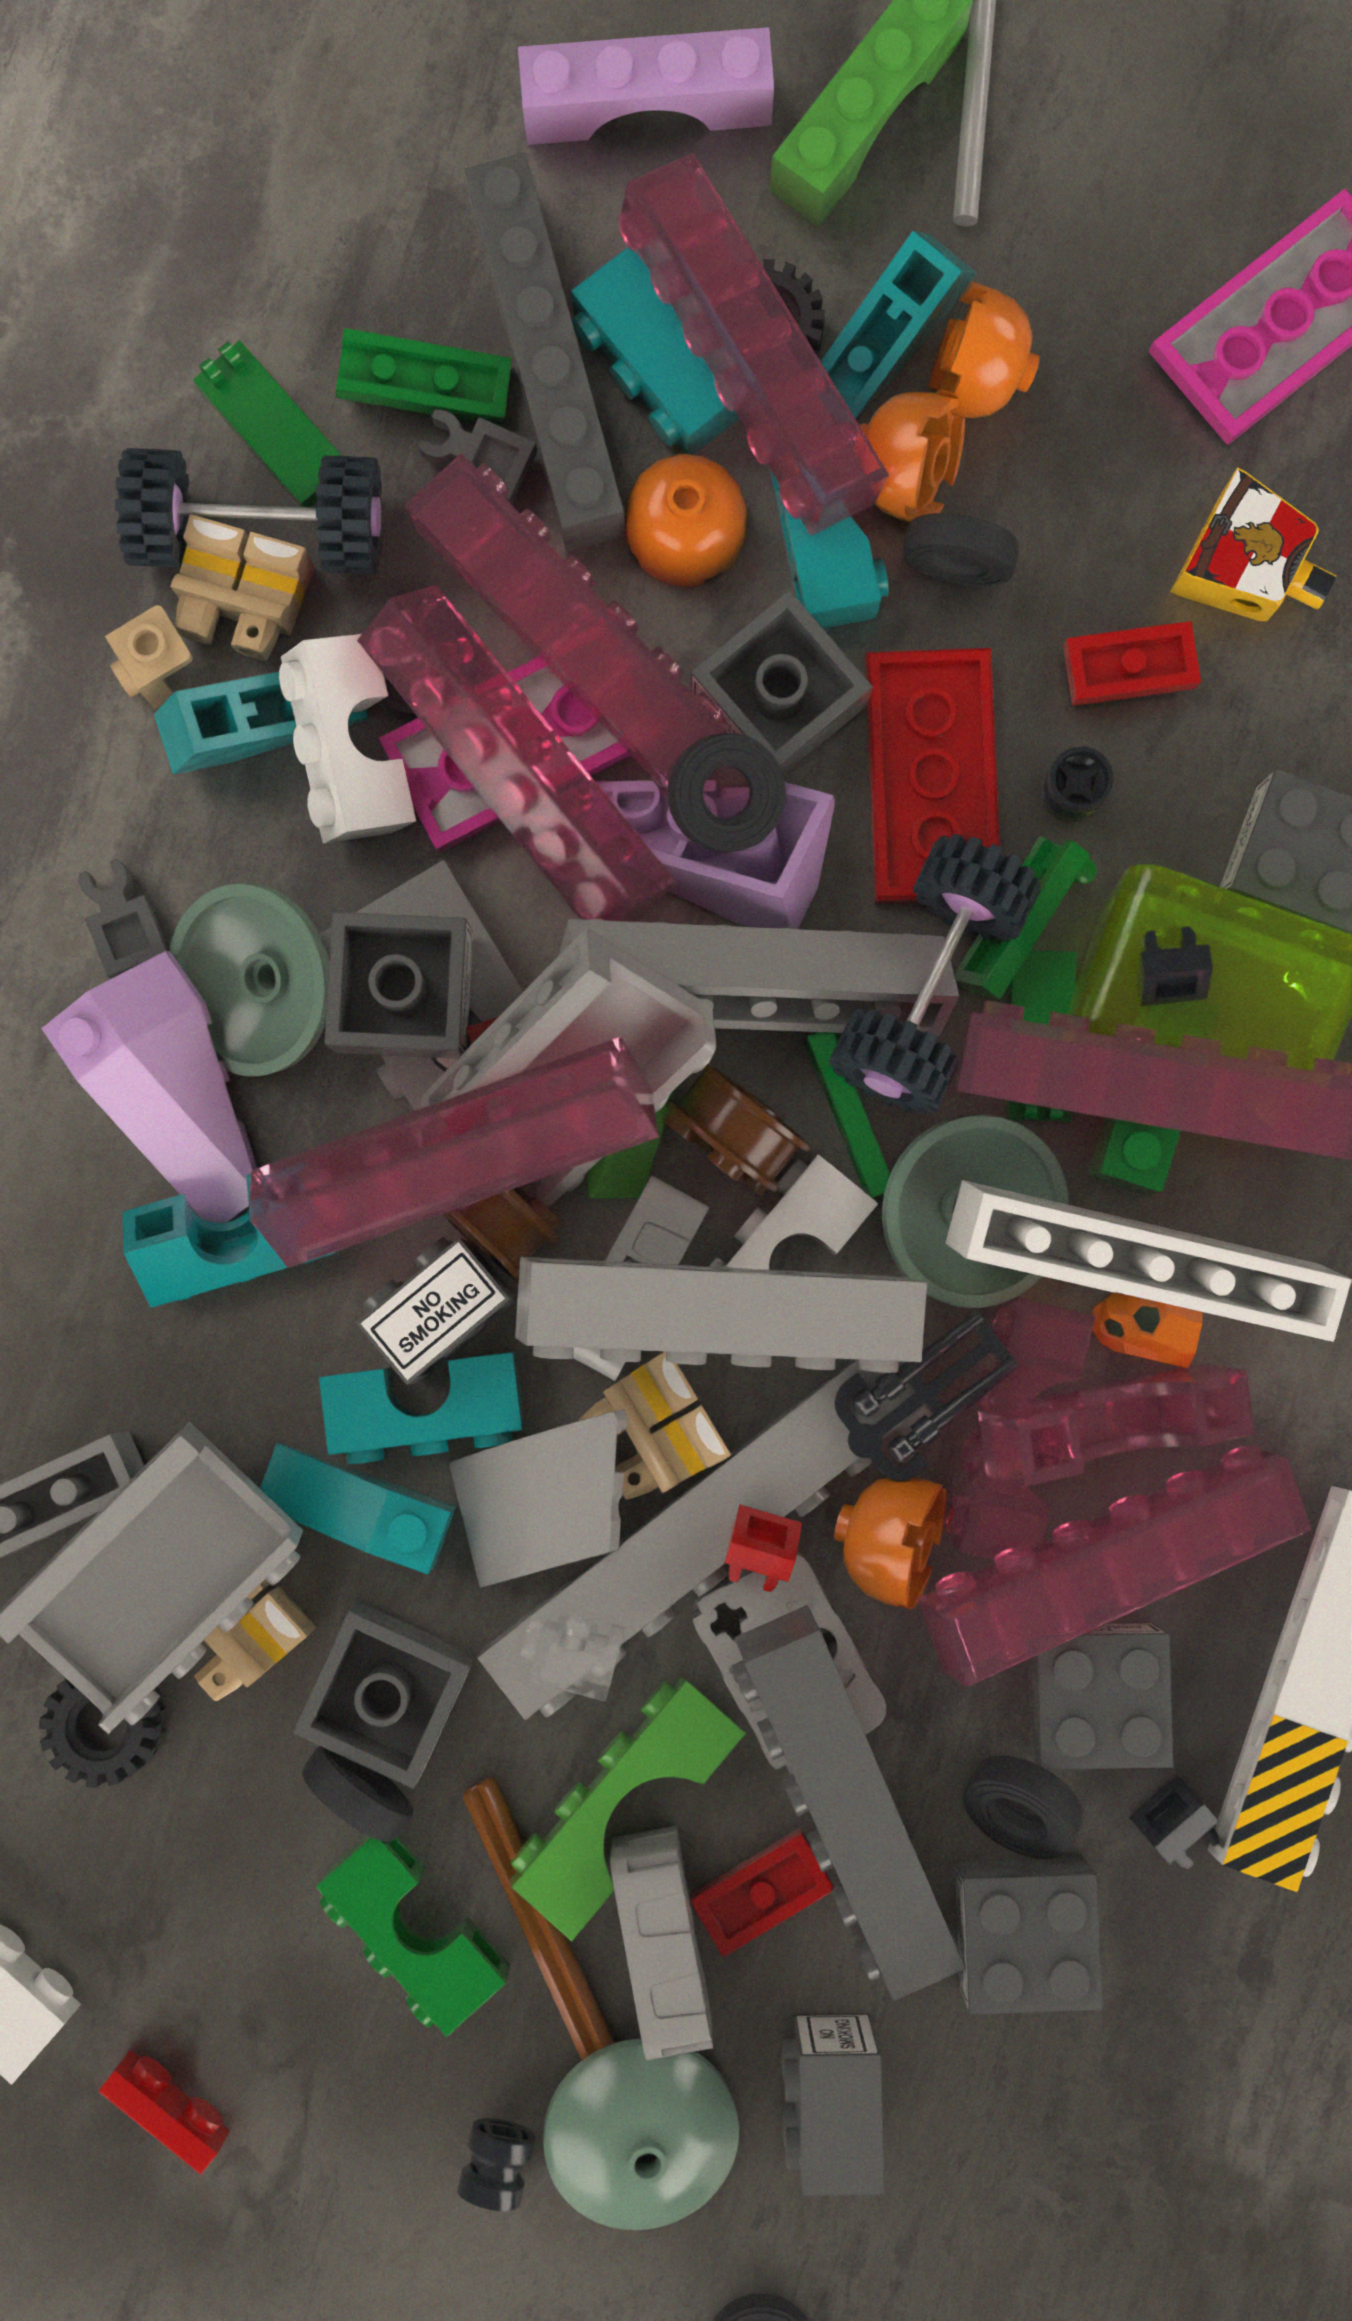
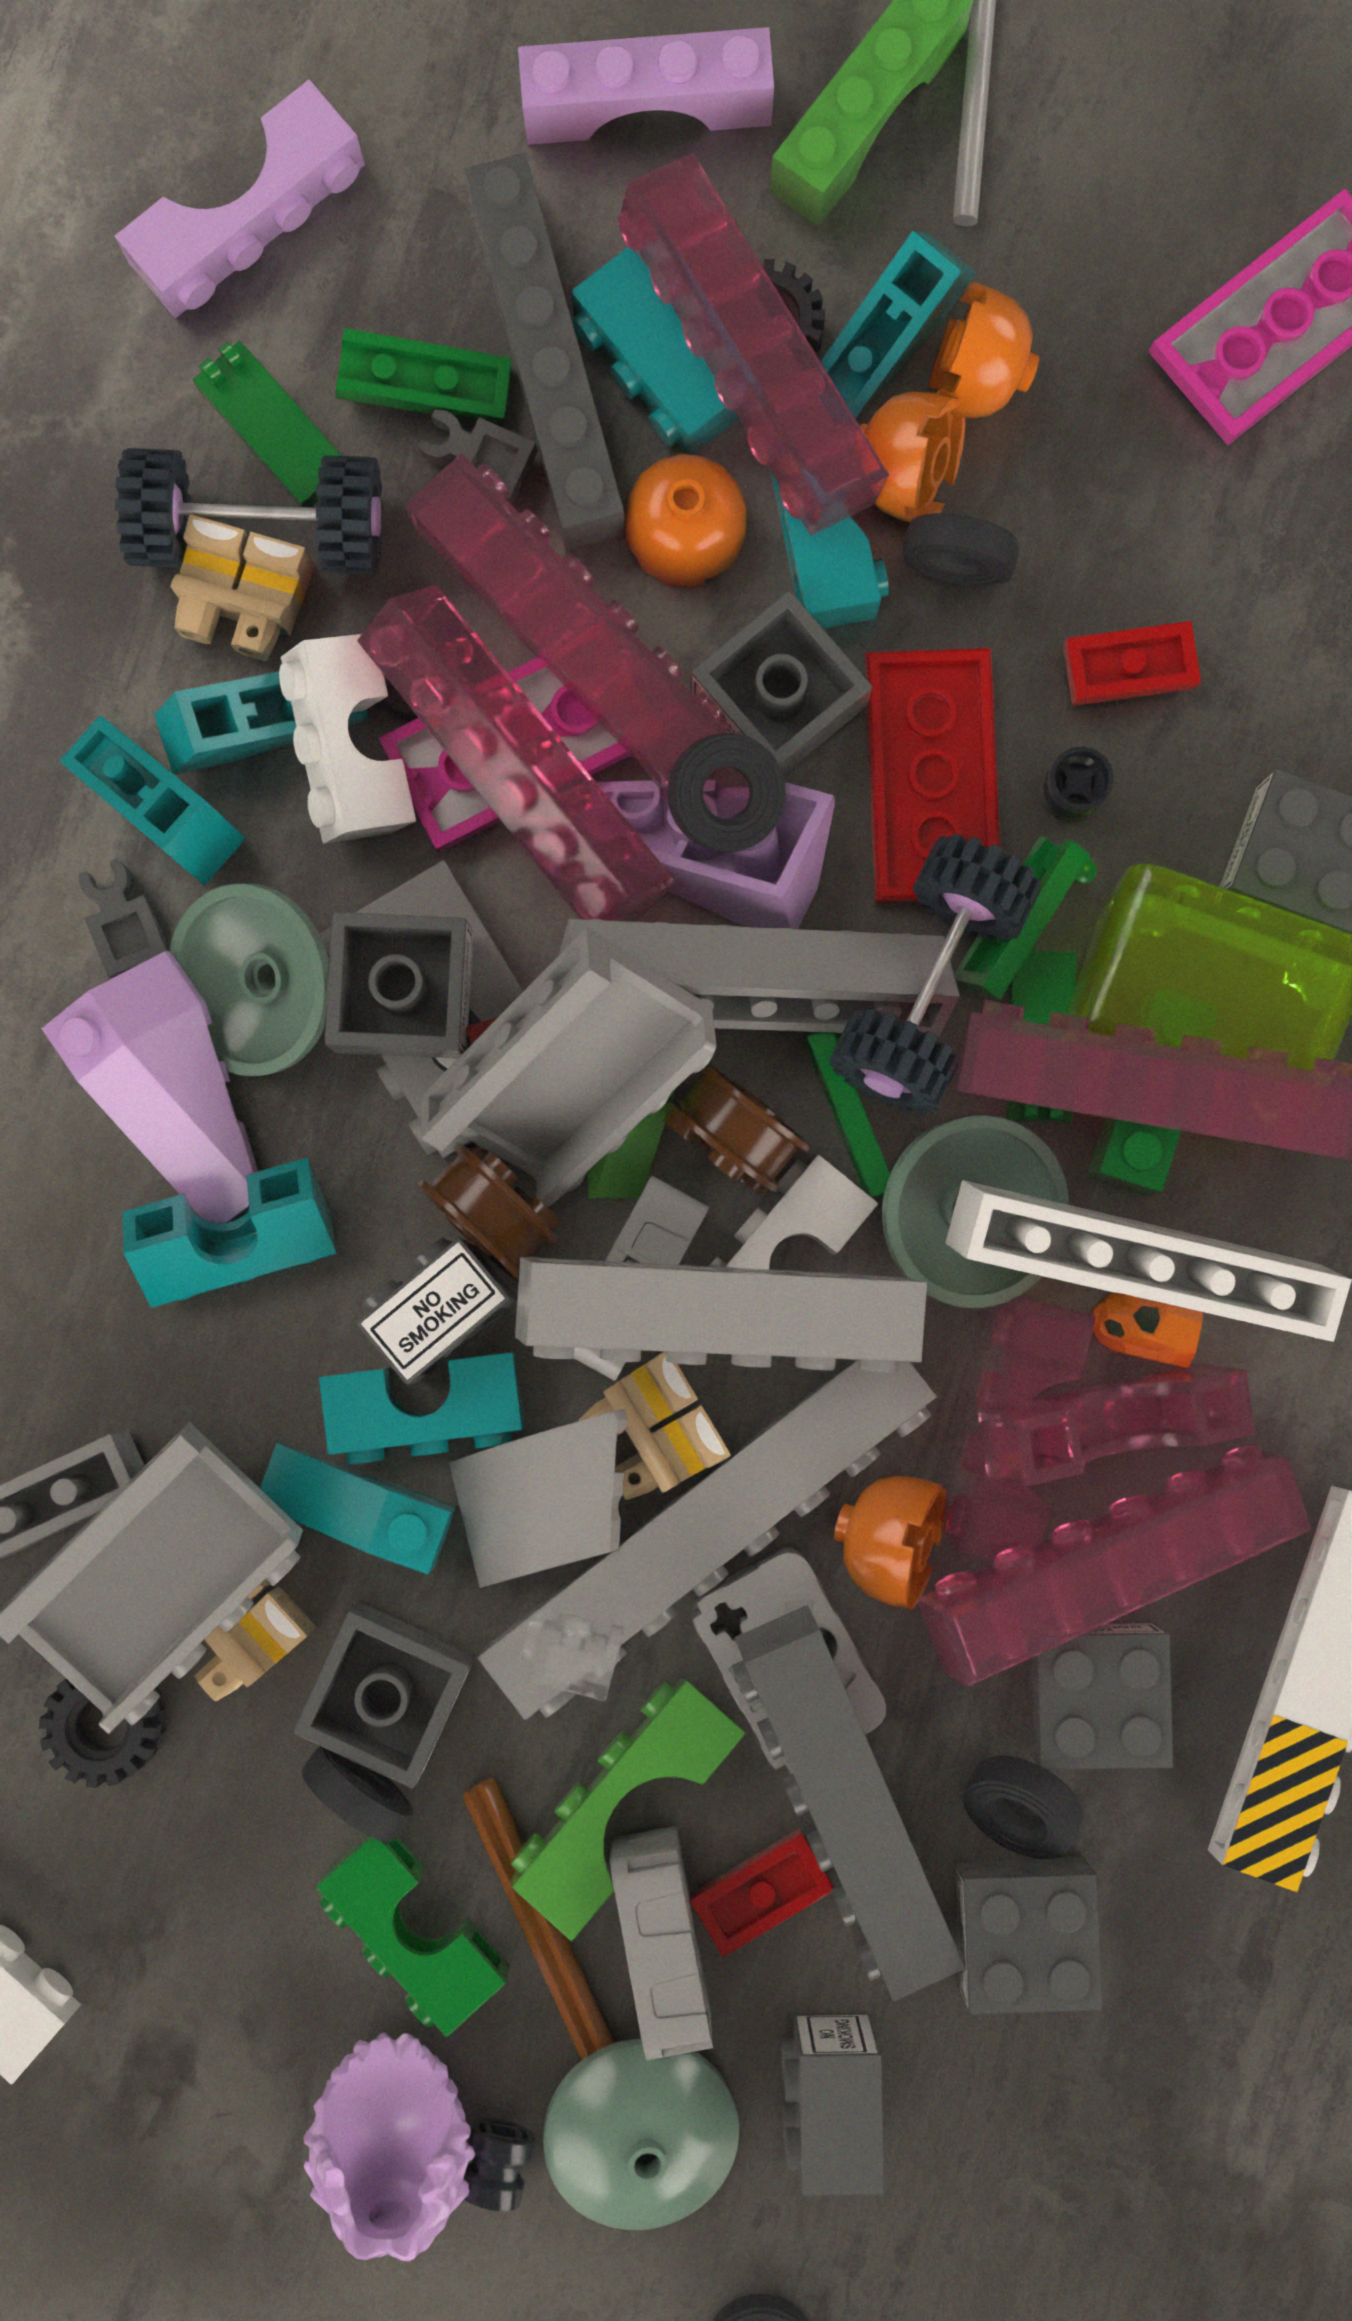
red plate [98,2050,230,2175] -> none
tan bracket [105,605,193,709] -> none
clear pink brick [250,1036,659,1268] -> none
red tile [724,1504,802,1592] -> none
black piece [834,1311,1020,1481] -> none
black tile [1129,1776,1219,1869] -> none
black tile [1137,926,1213,1007] -> none
torso [1170,467,1337,621] -> none
none -> teal slope [59,714,246,886]
none -> lavender arch [115,79,365,319]
none -> lavender hair [303,2032,475,2262]

